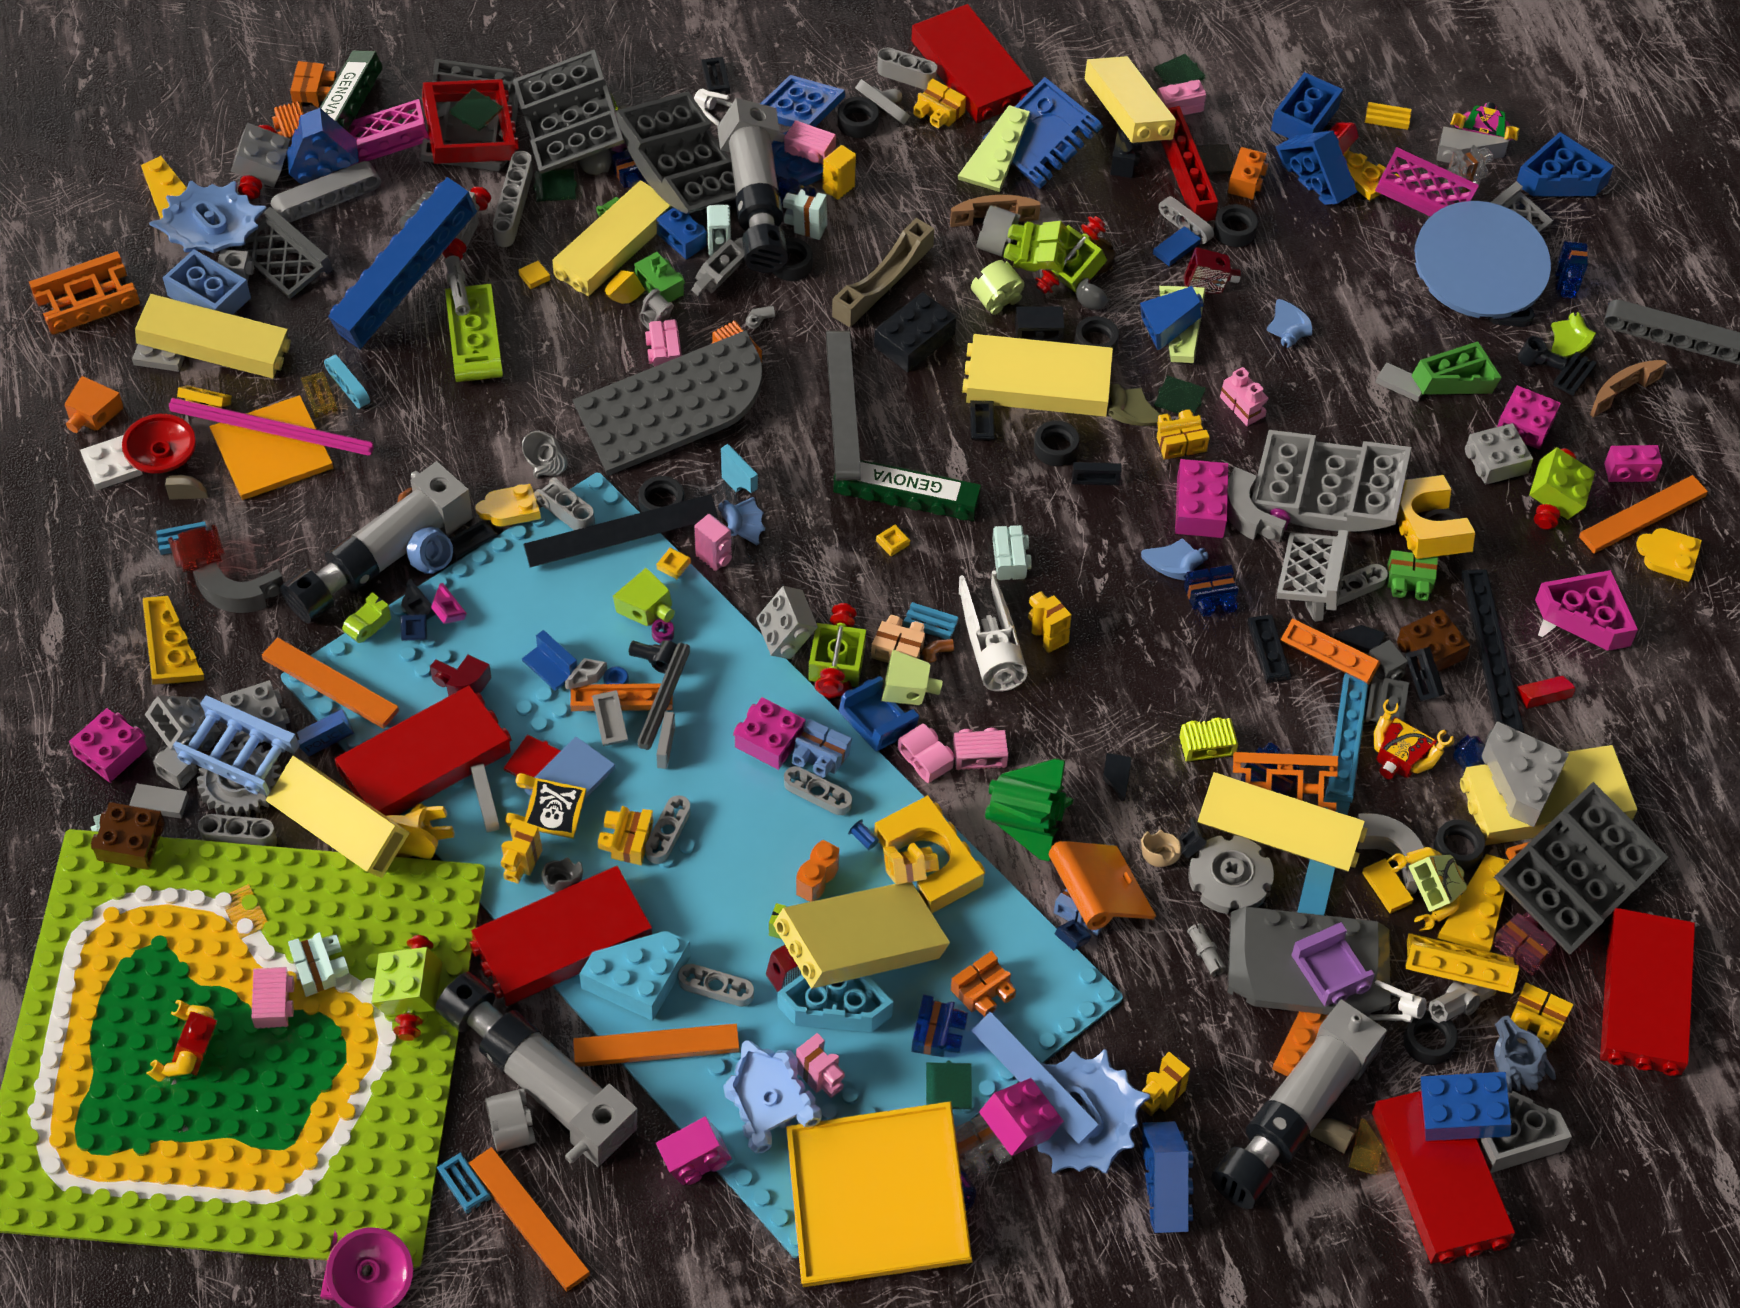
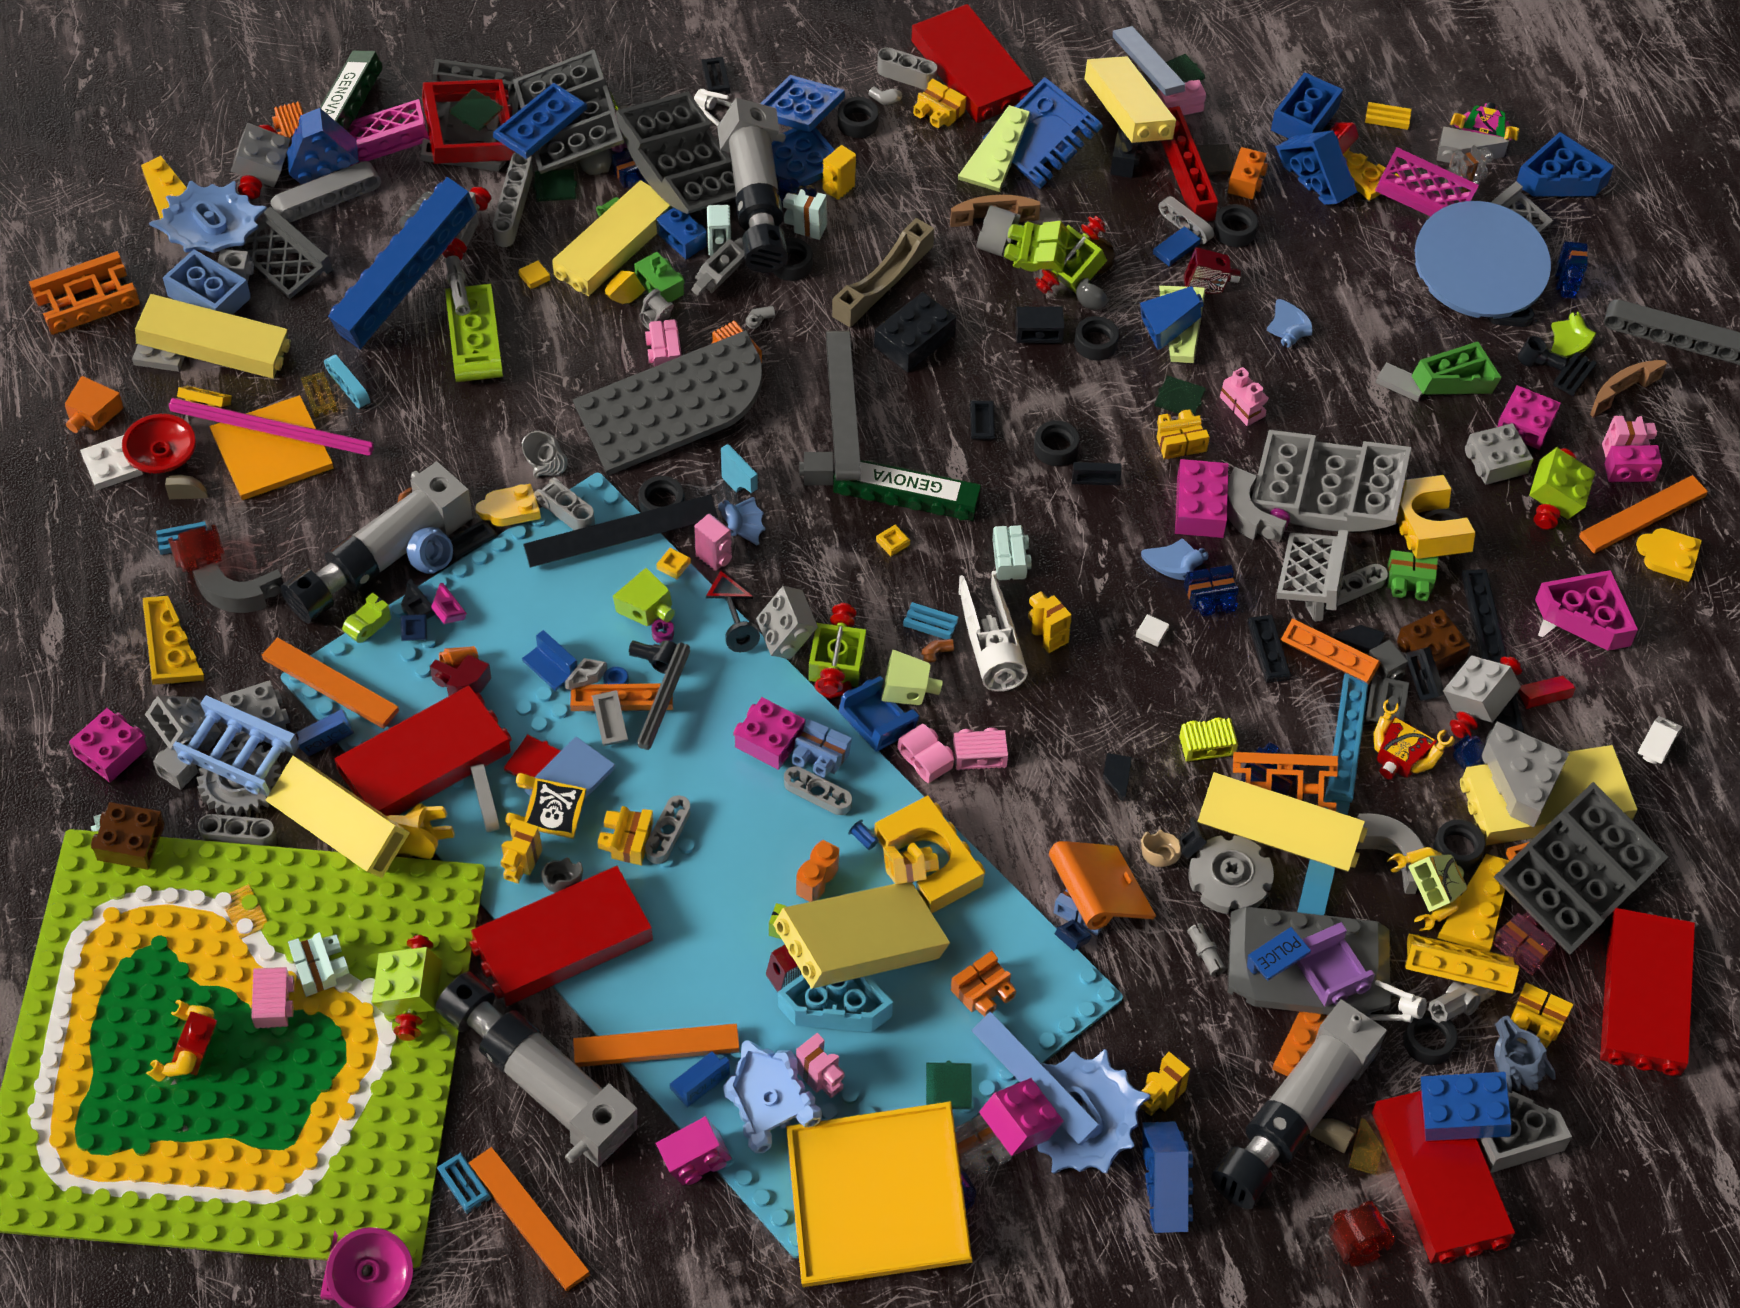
light grey tile [129,784,189,819] -> none
orange hips [290,61,337,108] -> none
light grey brick [485,1088,536,1152] -> none
medium azure brick [579,931,691,1021] -> none
light grey tile [657,711,675,769] -> none
light grey beam [678,964,754,1007] -> none
bright pink brick [784,120,836,165] -> none
light grey beam [855,79,910,125] -> none
light nougat hips [871,615,925,663] -> none
clear blue hips [911,994,968,1057] -> none
light yellow brick [962,334,1113,417] -> none
yellowish green brick [971,260,1024,315] -> none
green brick [985,758,1074,861] -> none
olive arm [1107,383,1161,426] -> none
yellow tile [1362,858,1414,914] -> none
none -> orange cone [439,646,478,669]
none -> blue tile [493,83,587,159]
none -> blue panel [670,1051,730,1108]
none -> black piece [706,571,760,653]
none -> dark grey brick [799,452,833,486]
none -> tile [1113,26,1185,96]
none -> white tile [1136,614,1169,647]
none -> blue panel [1247,927,1311,981]
none -> clear red brick [1328,1201,1395,1267]
none -> light grey brick [1443,655,1522,738]
none -> bright pink hips [1602,416,1657,457]
none -> white slope [1638,716,1683,764]

